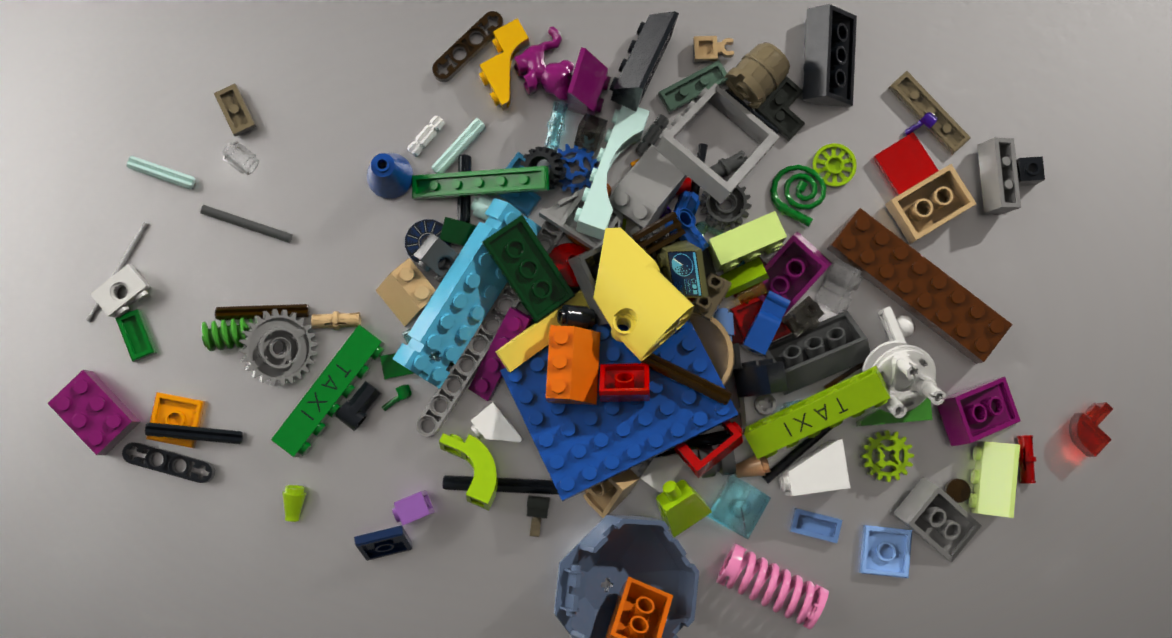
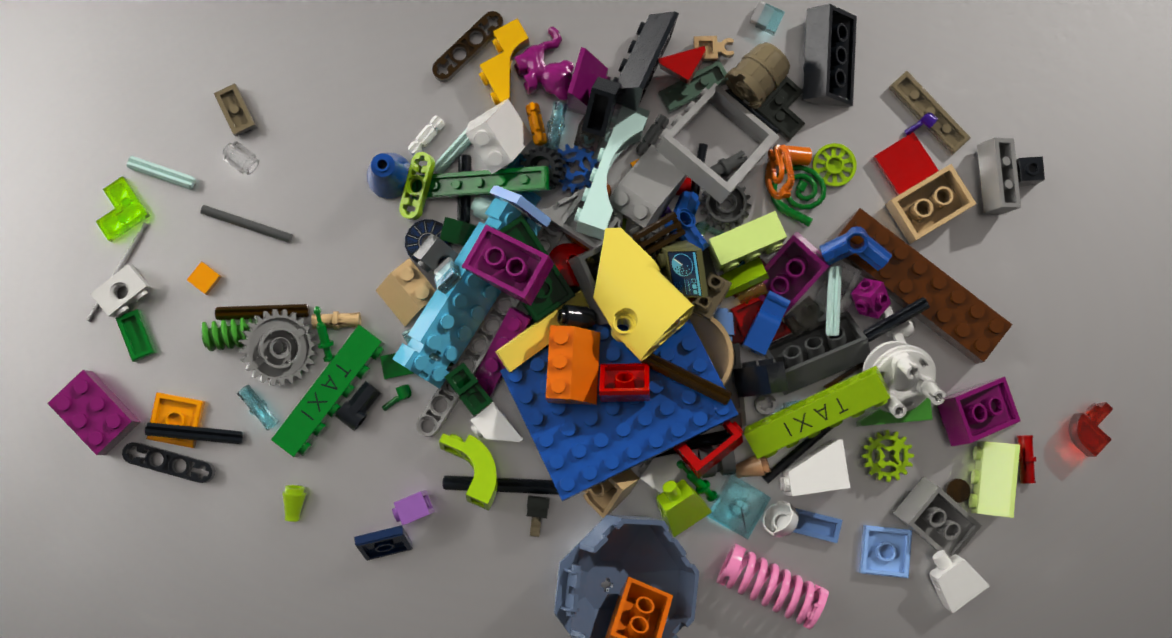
none -> clear neon green plate [95,176,150,242]
none -> light orange tile [187,261,222,295]
none -> clear light blue pin [237,385,279,431]
none -> green piece [314,306,335,362]
none -> lime beam [399,152,435,220]
none -> clear light blue piece [434,257,462,295]
none -> dark green slope [444,362,493,417]
none -> magenta slope [462,225,554,306]
none -> white slope [465,98,533,174]
none -> light blue tile [489,186,551,227]
none -> light orange axle [526,102,547,146]
none -> black piece [582,77,621,137]
none -> red slope [658,46,706,85]
none -> green piece [677,460,718,502]
none -> clear light blue piece [750,1,785,36]
none -> white hair [762,500,799,537]
none -> orange piece [765,145,812,200]
none -> blue piece [819,226,892,271]
none -> light aqua axle [825,266,842,336]
none -> magenta brick [851,278,891,319]
none -> black axle [863,297,930,342]
none -> white torso [929,550,989,613]

